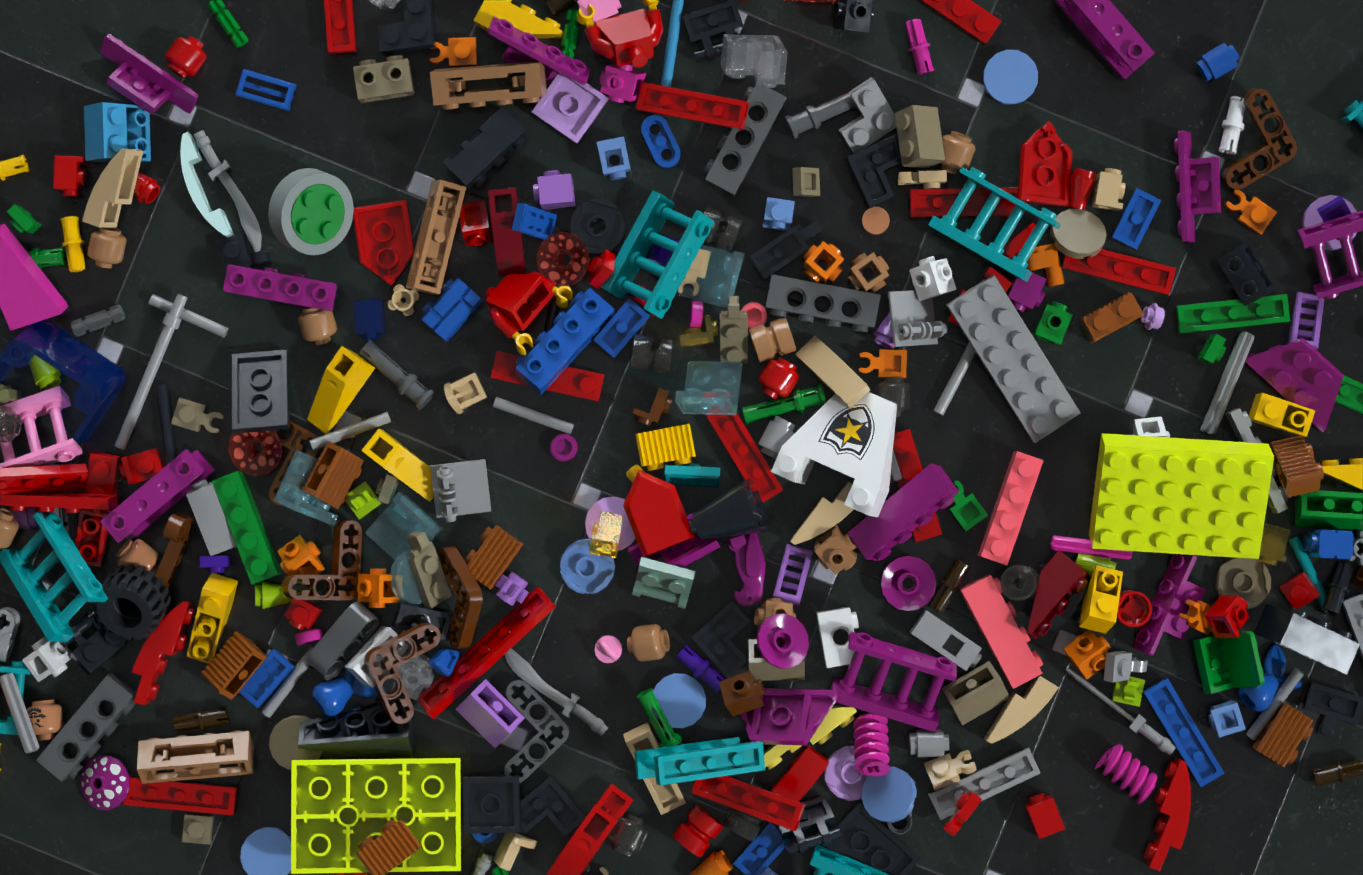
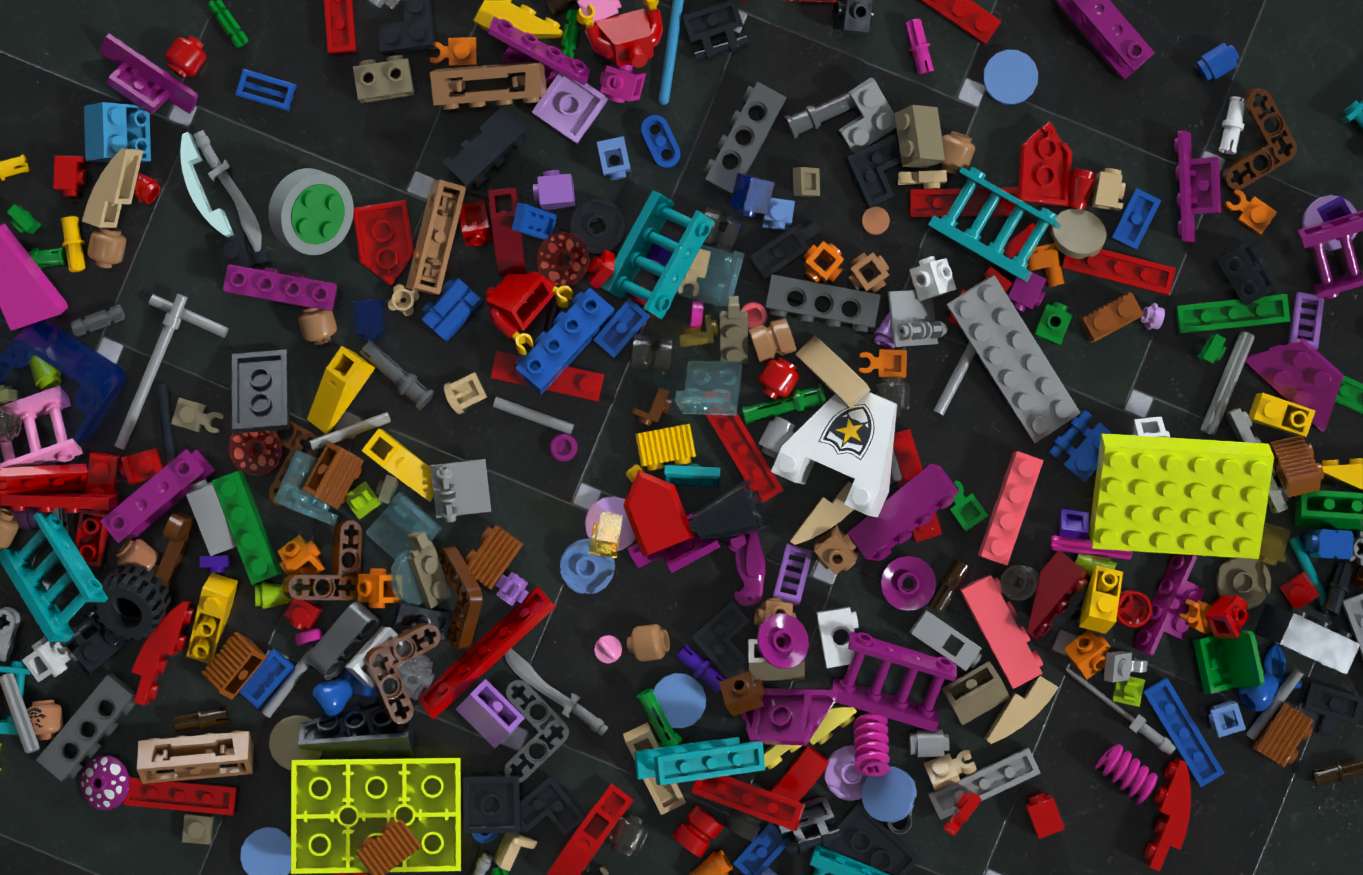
blue tile [428,649,461,677] -> none
sand green plate [632,557,695,609] -> none
red plate [636,82,749,130] -> none
clear brick [721,34,787,88] -> none
none -> clear blue brick [730,173,775,217]
none -> blue plate [1049,410,1113,482]
none -> dark purple plate [1059,509,1089,540]

